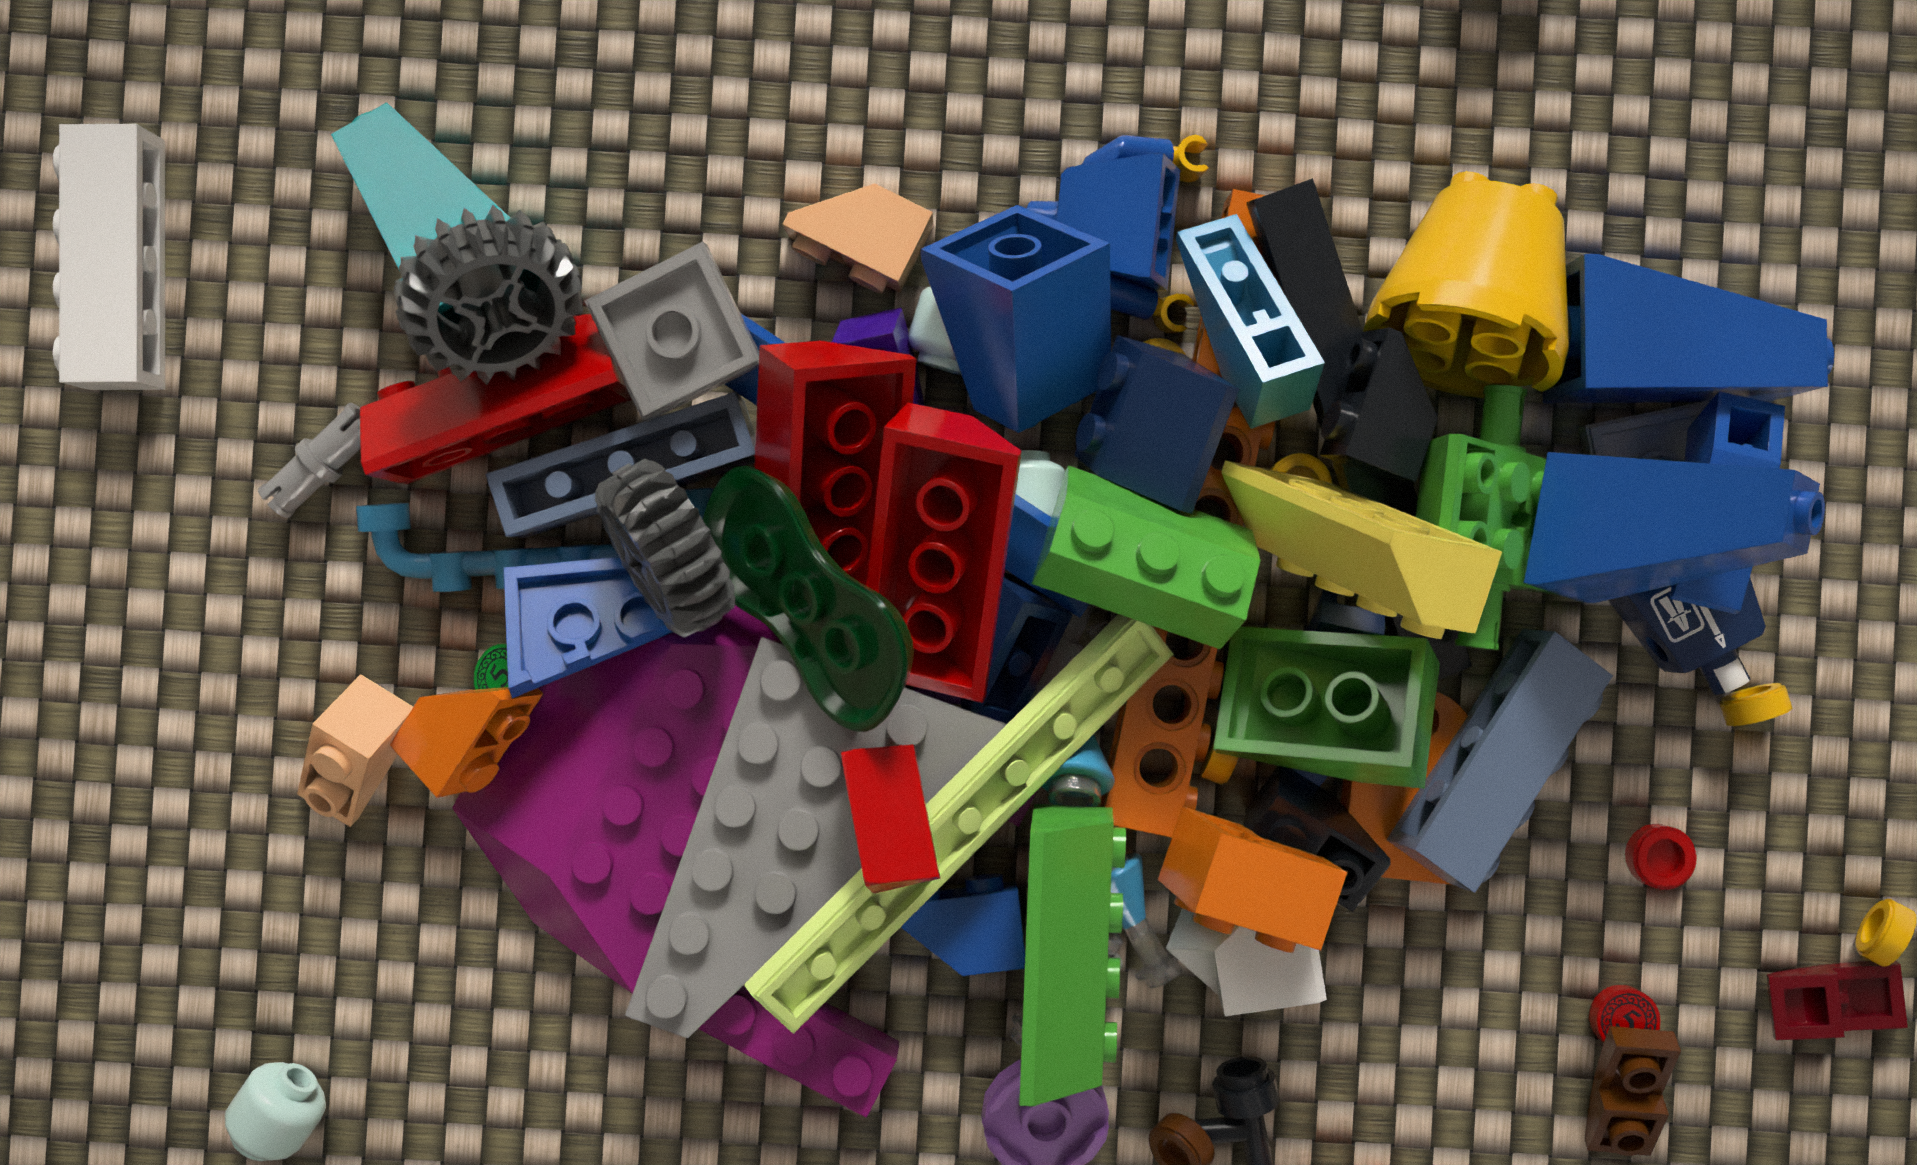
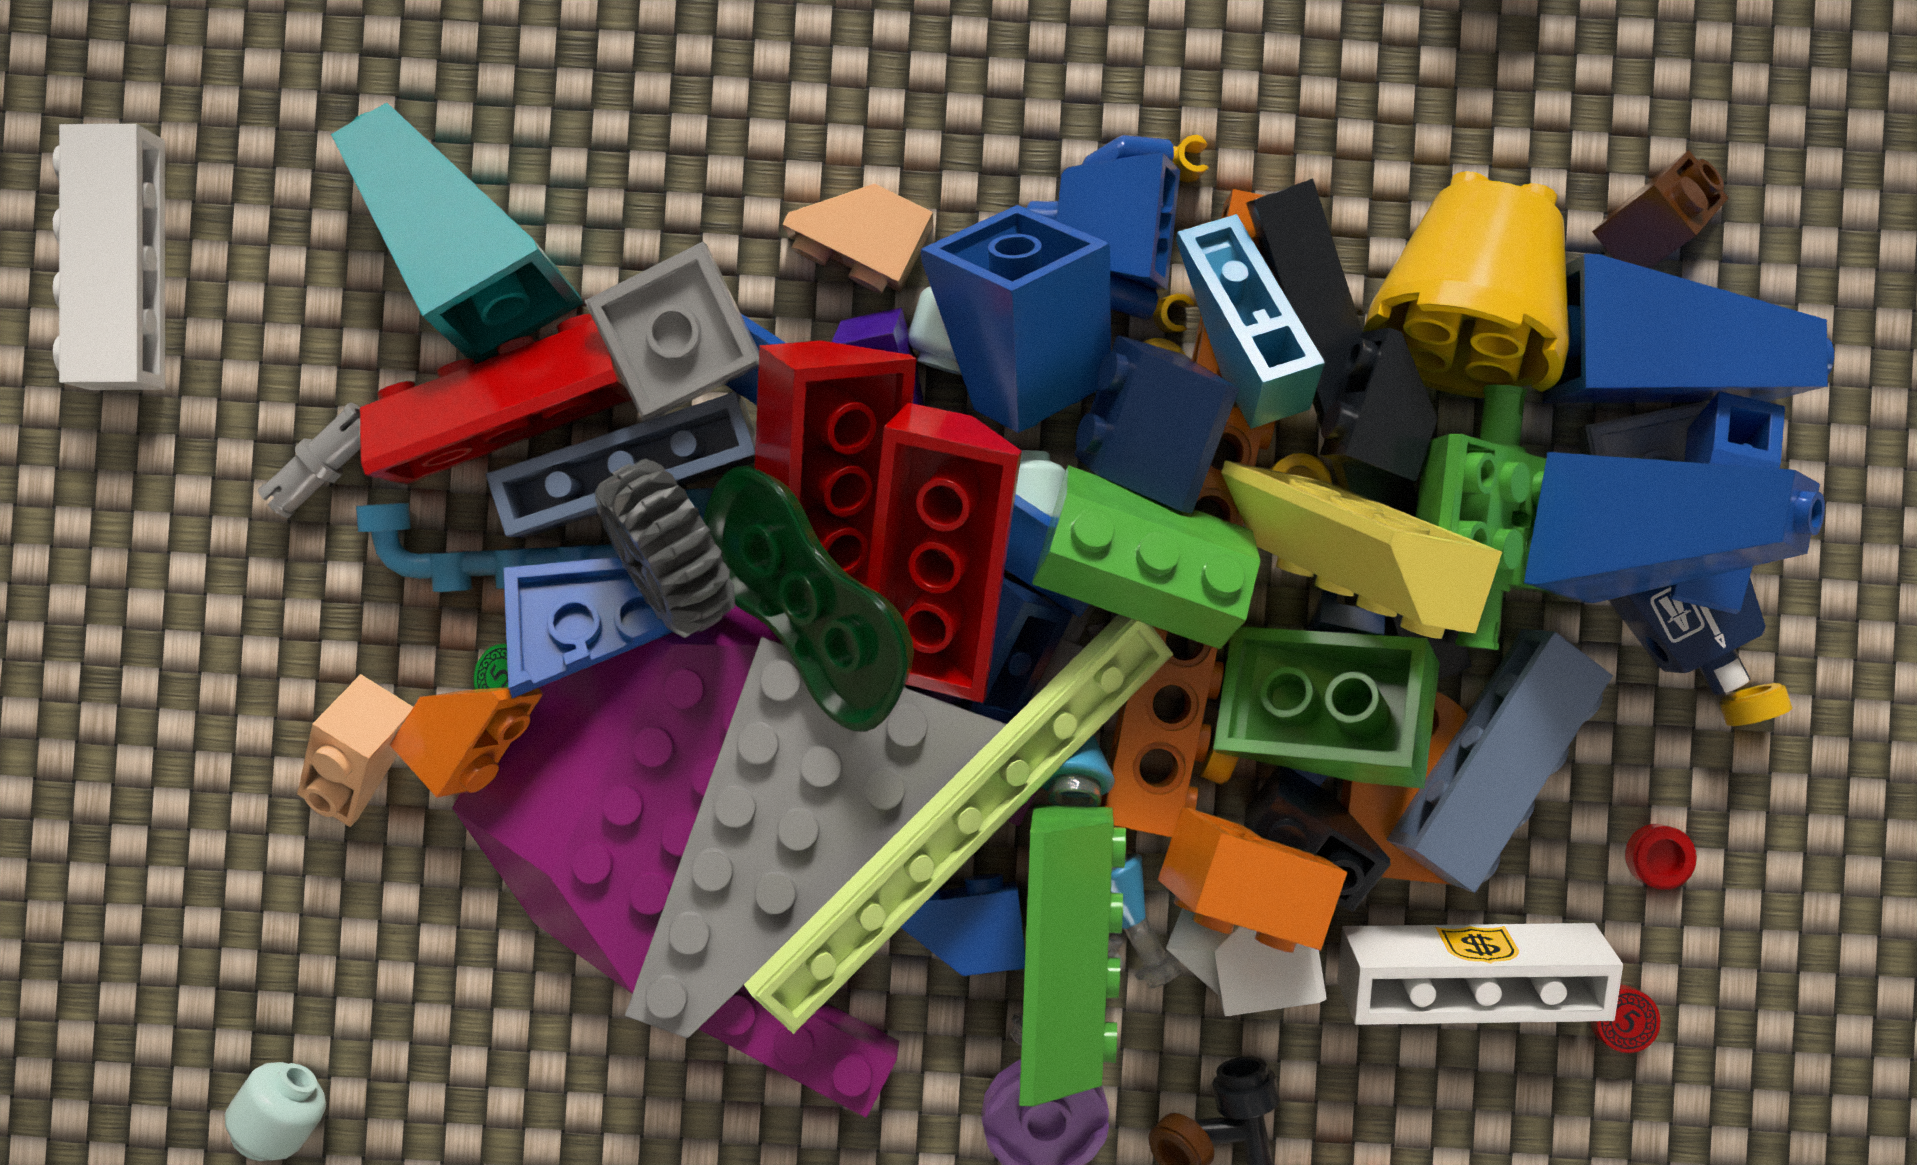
dark grey gear [393,205,583,385] -> none
red slope [841,744,941,894] -> none
reddish brown slope [1585,1026,1681,1156] -> none
dark red slope [1766,960,1908,1041] -> none
yellow tile [1855,899,1916,967] -> none
none -> white brick [1337,923,1623,1025]
none -> reddish brown slope [1592,150,1728,269]

